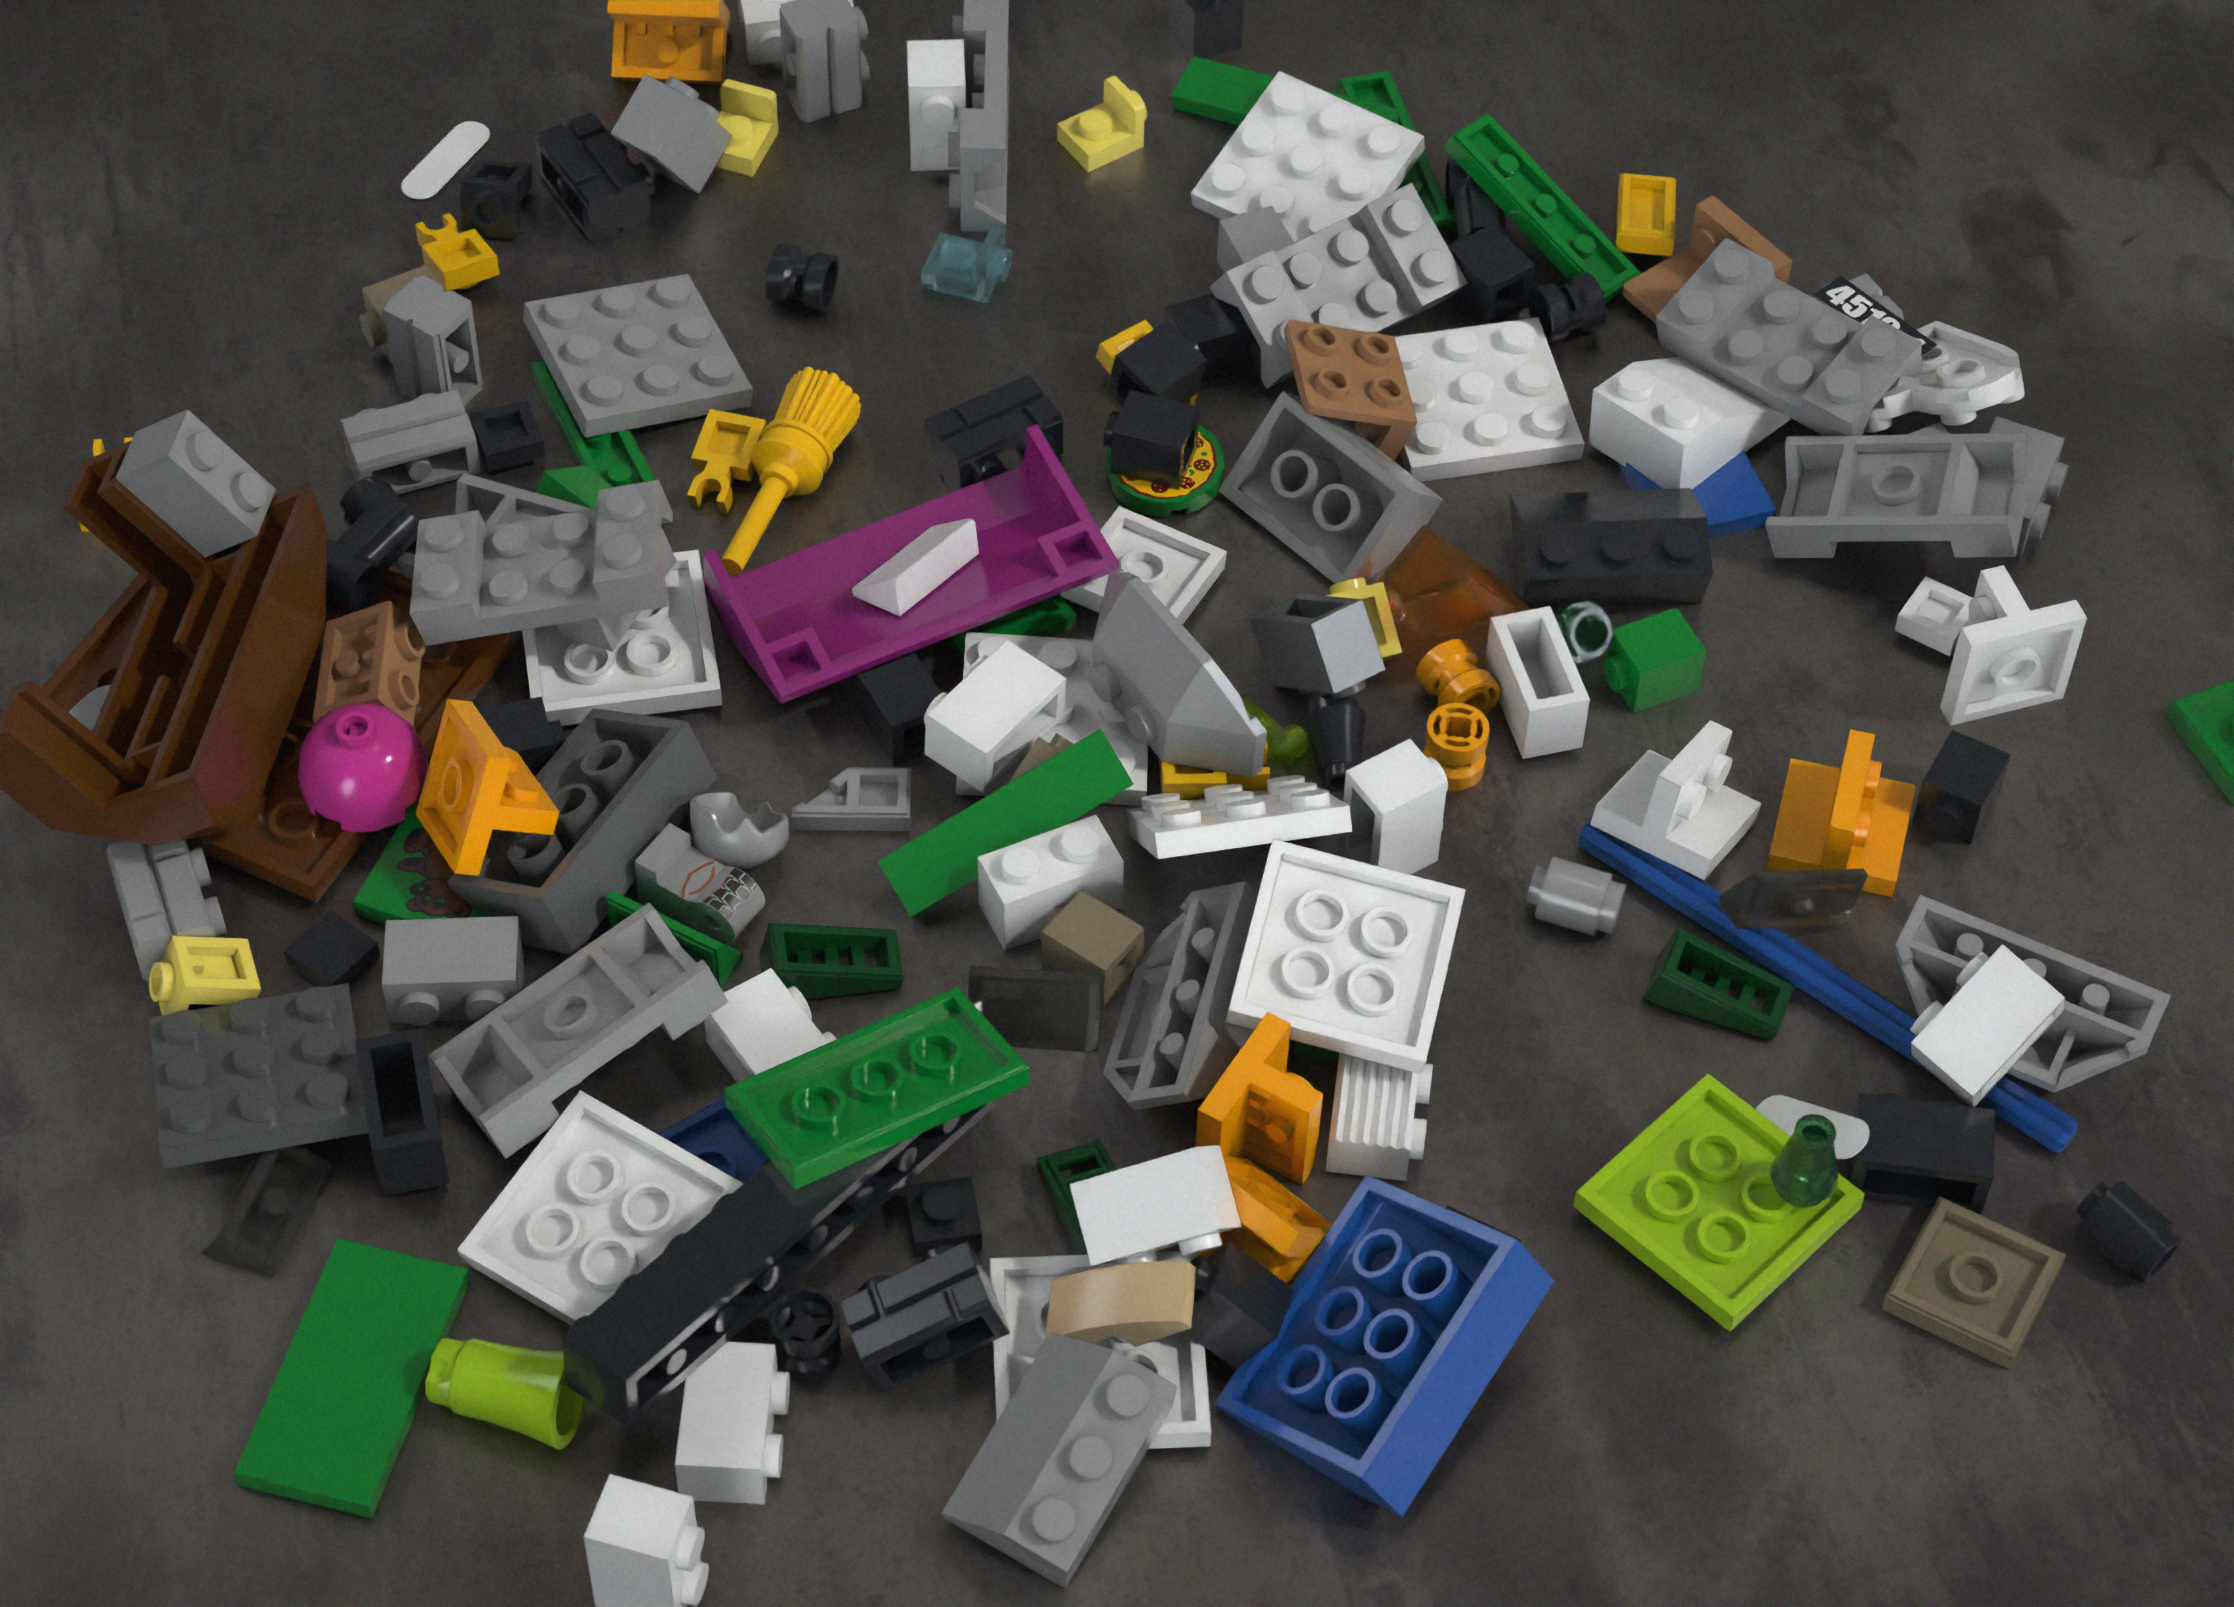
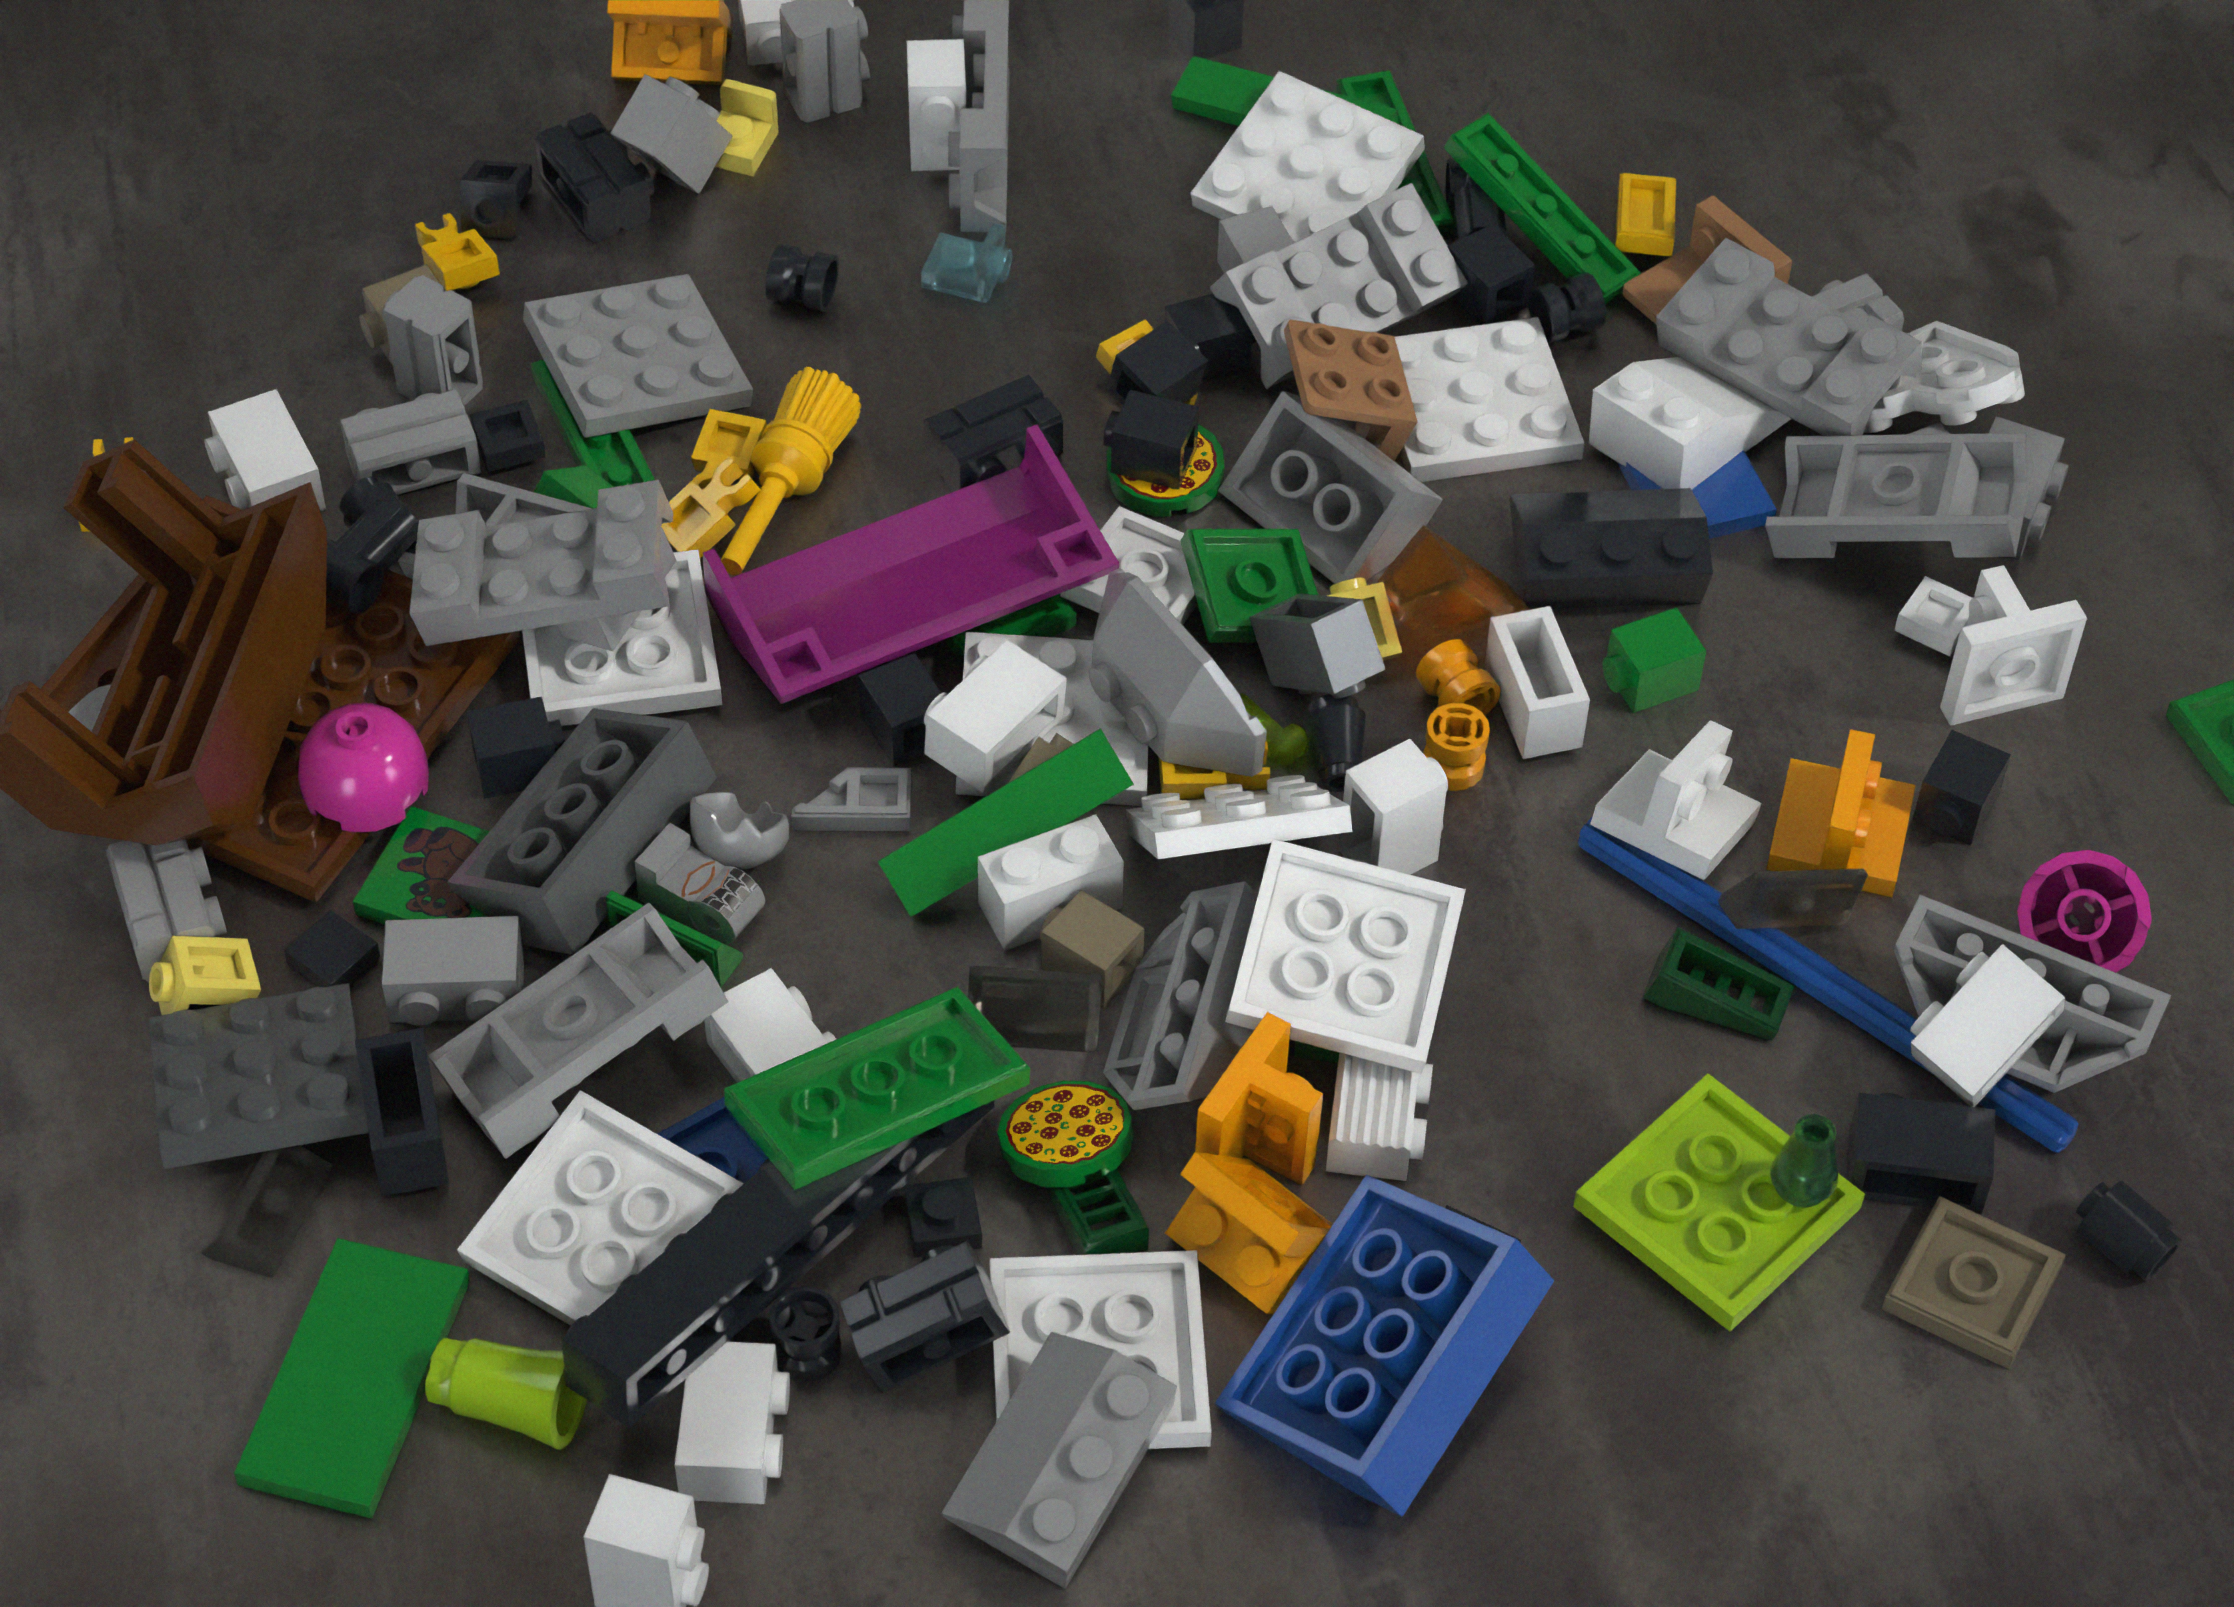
light grey piece [116,409,276,557] -> none
medium nougat bracket [313,600,425,727] -> none
white sticker [401,121,490,200] -> none
light orange bracket [415,699,560,876] -> none
dark green slope [759,923,904,1000] -> none
white slope [852,518,979,616] -> none
tan slope [1045,1261,1196,1347] -> none
light yellow bracket [1057,75,1147,172] -> none
white piece [1069,1145,1242,1266] -> none
black brick [1185,1241,1294,1369] -> none
light grey brick [1526,857,1626,936] -> none
clear green cone [1552,601,1613,663] -> none
white sticker [1755,1095,1870,1159] -> none
black sticker [1814,276,1938,356] -> none
none -> white brick [204,389,326,511]
none -> yellow plate [661,457,761,558]
none -> tile [997,1081,1134,1188]
none -> green tile [1180,529,1318,643]
none -> dark pink cylinder [2017,850,2152,973]

